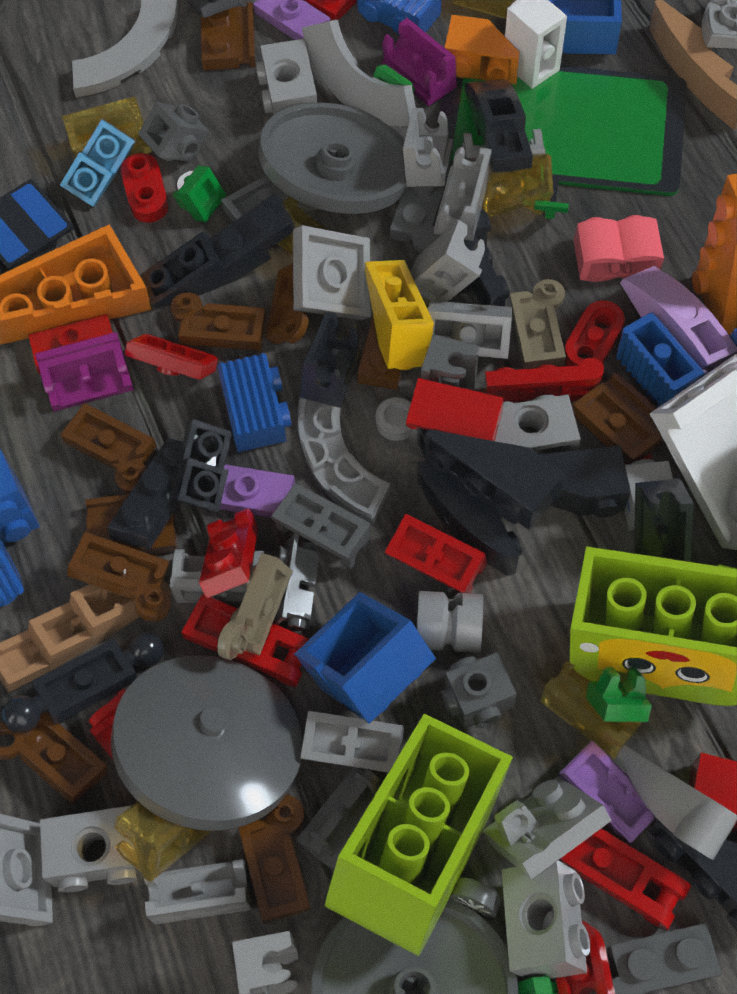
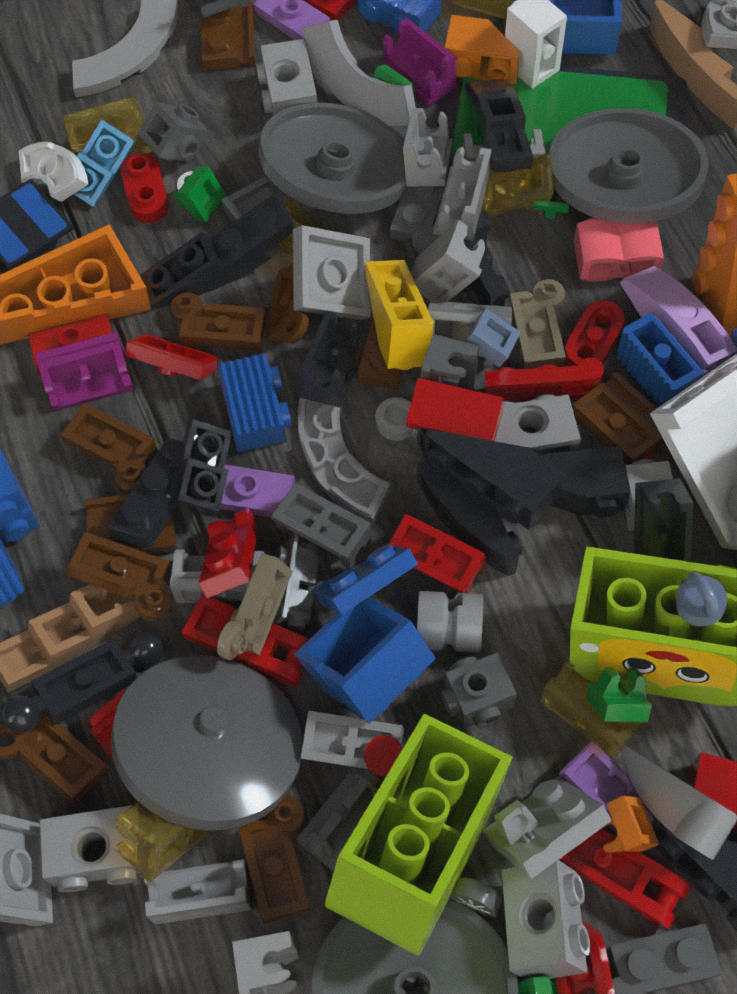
none -> white tile [19,142,88,202]
none -> blue wing [312,544,418,615]
none -> red sticker [364,735,403,777]
none -> sand blue tile [465,308,521,368]
none -> dark grey dish [548,108,709,224]
none -> orange tile [602,796,659,853]
none -> sand blue tile [676,572,727,627]

